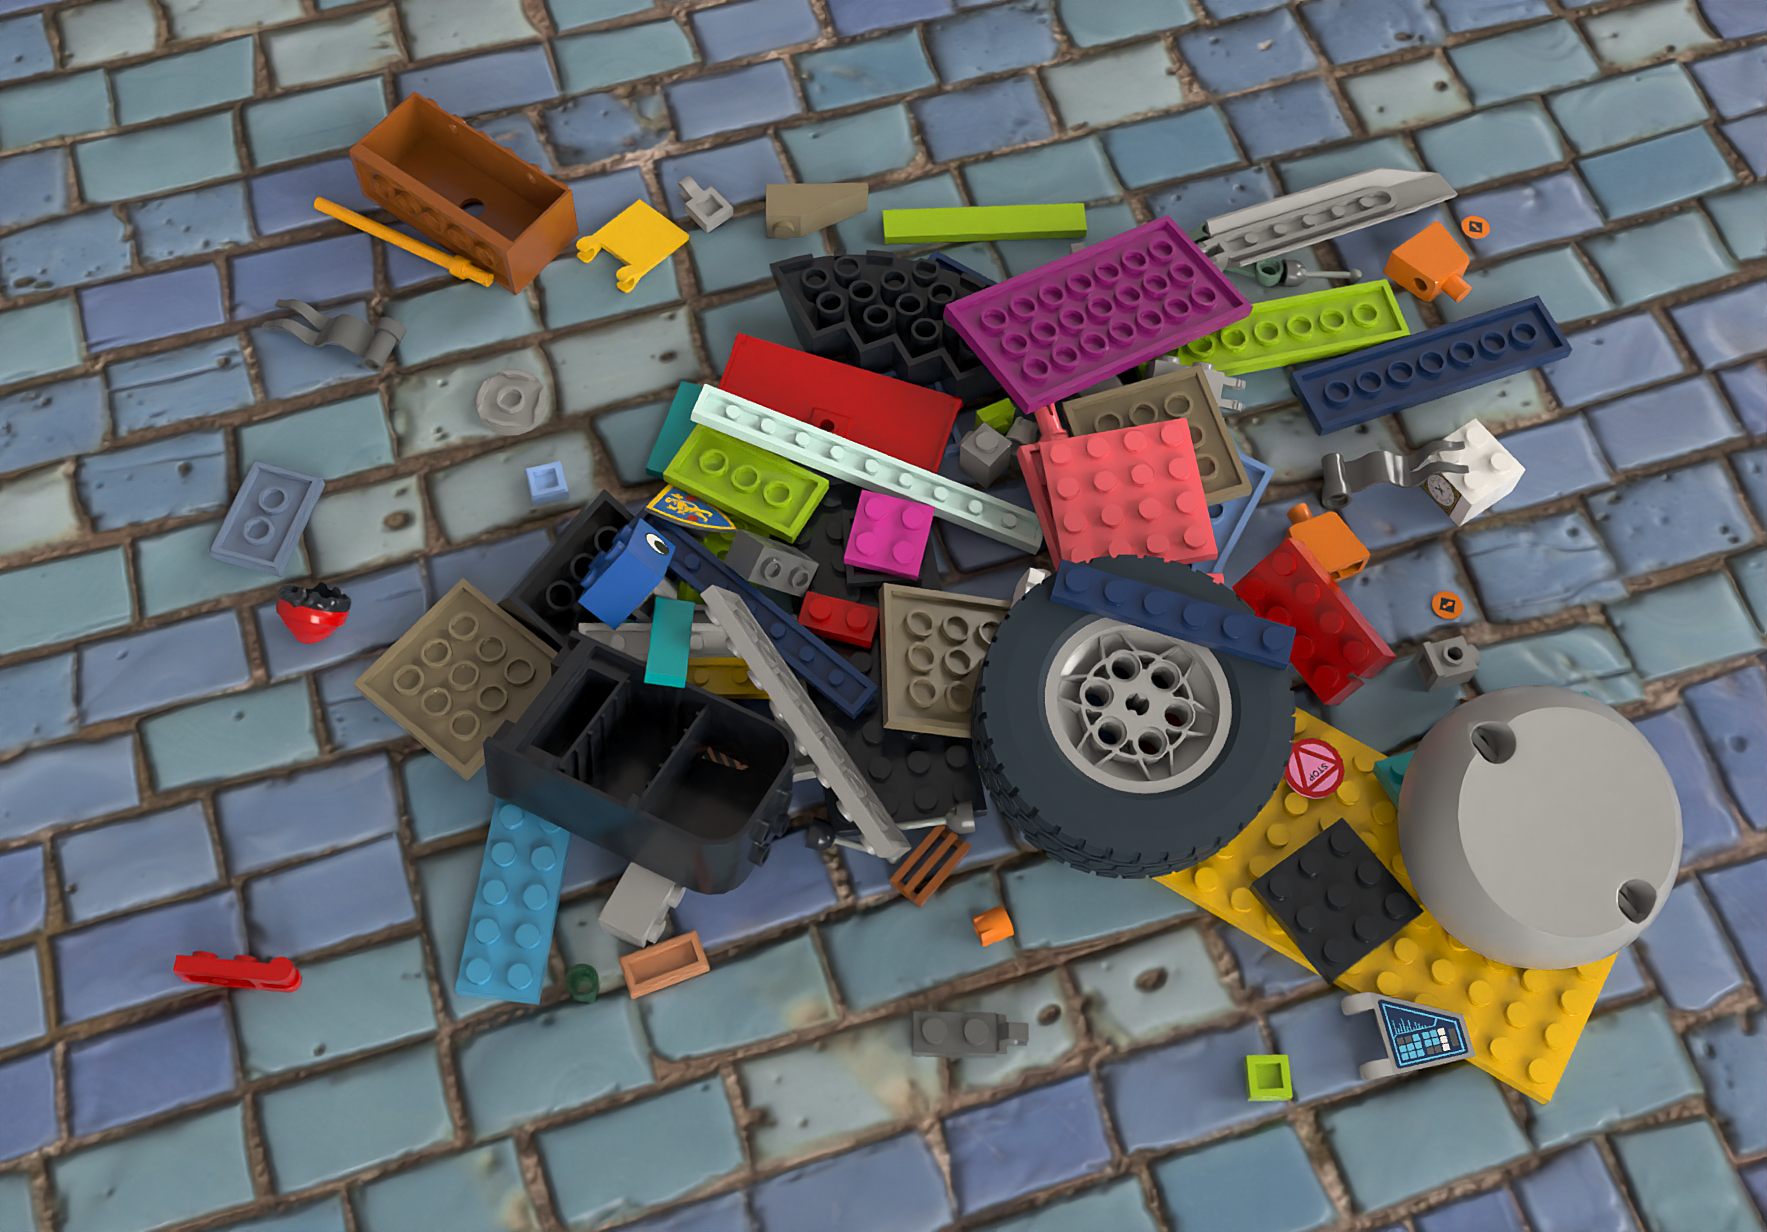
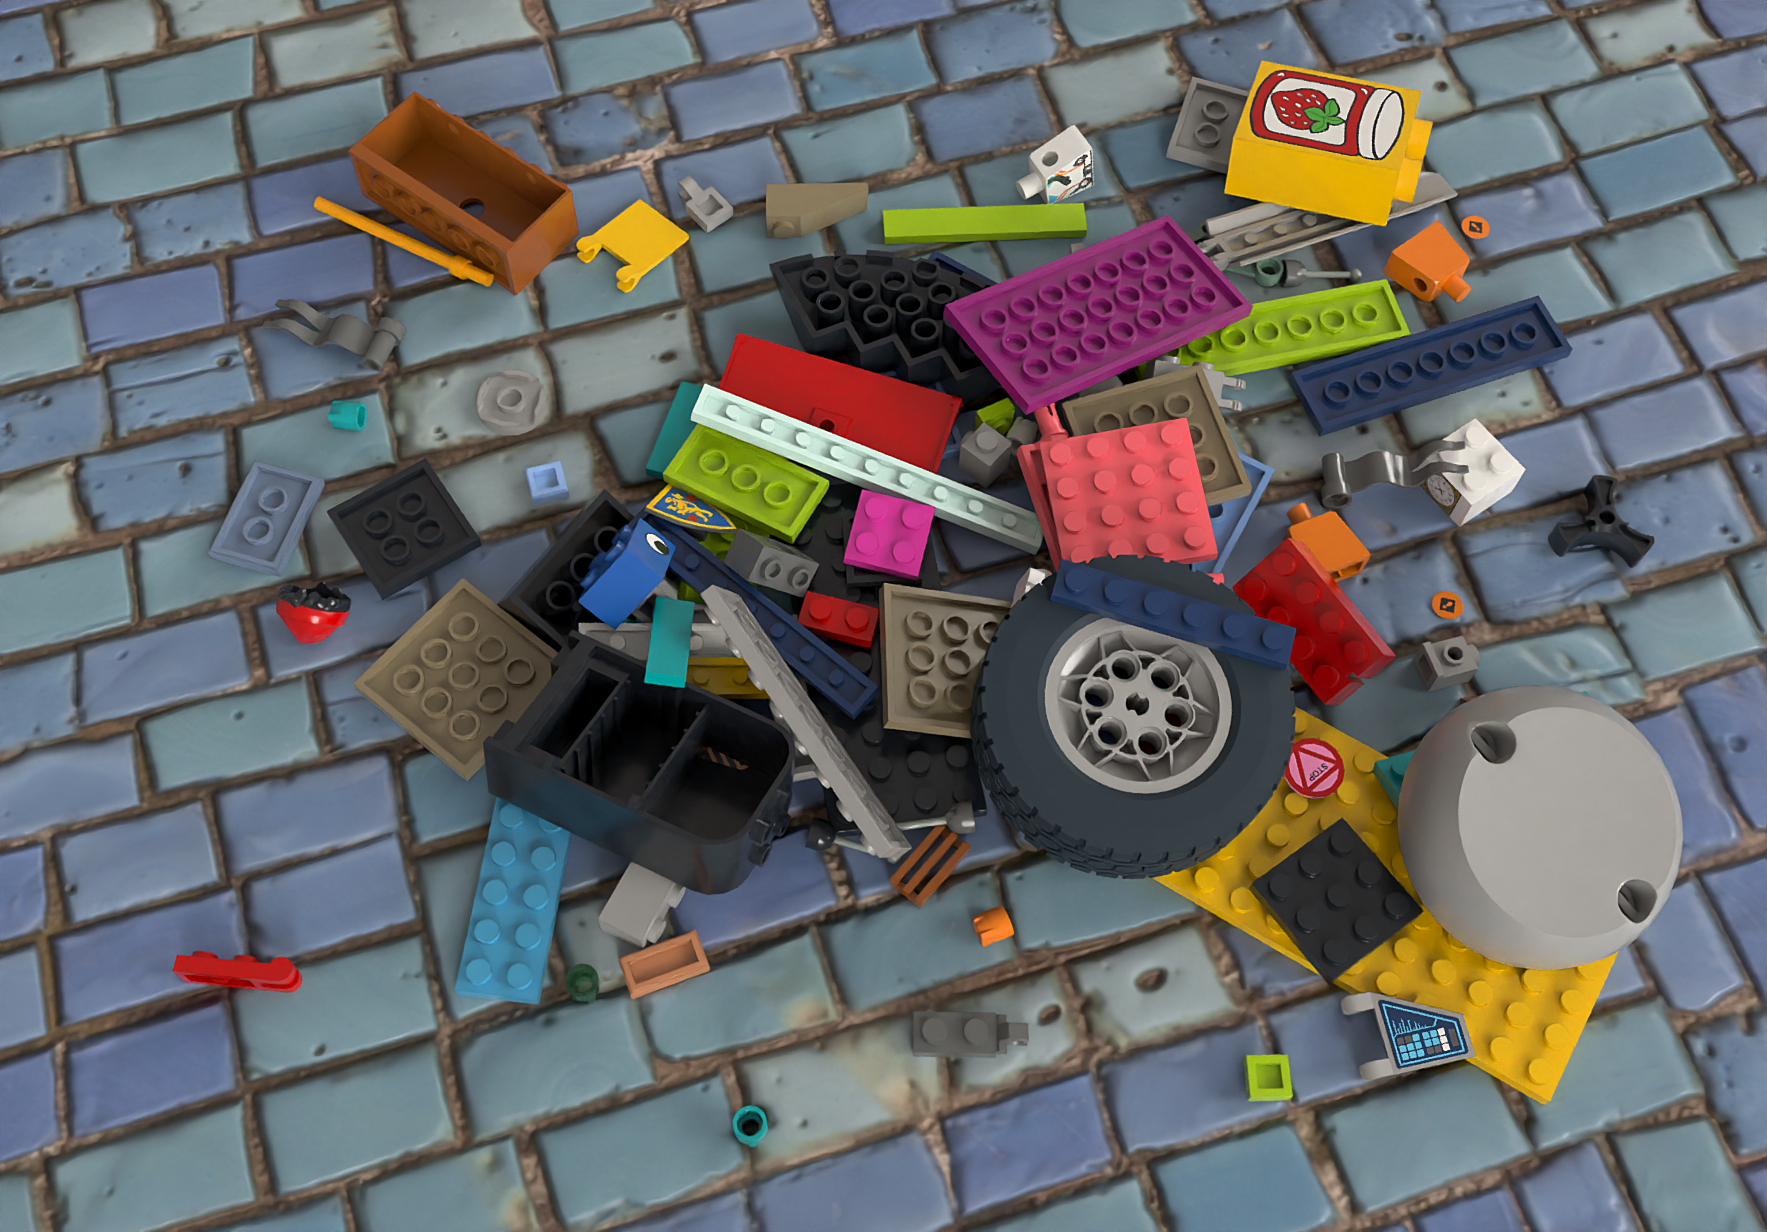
none -> black plate [327,458,482,601]
none -> teal hose [328,400,367,431]
none -> teal hose [733,1106,768,1147]
none -> white torso [1016,125,1094,204]
none -> light grey plate [1166,76,1250,174]
none -> brick [1224,61,1433,227]
none -> black piece [1548,475,1655,568]

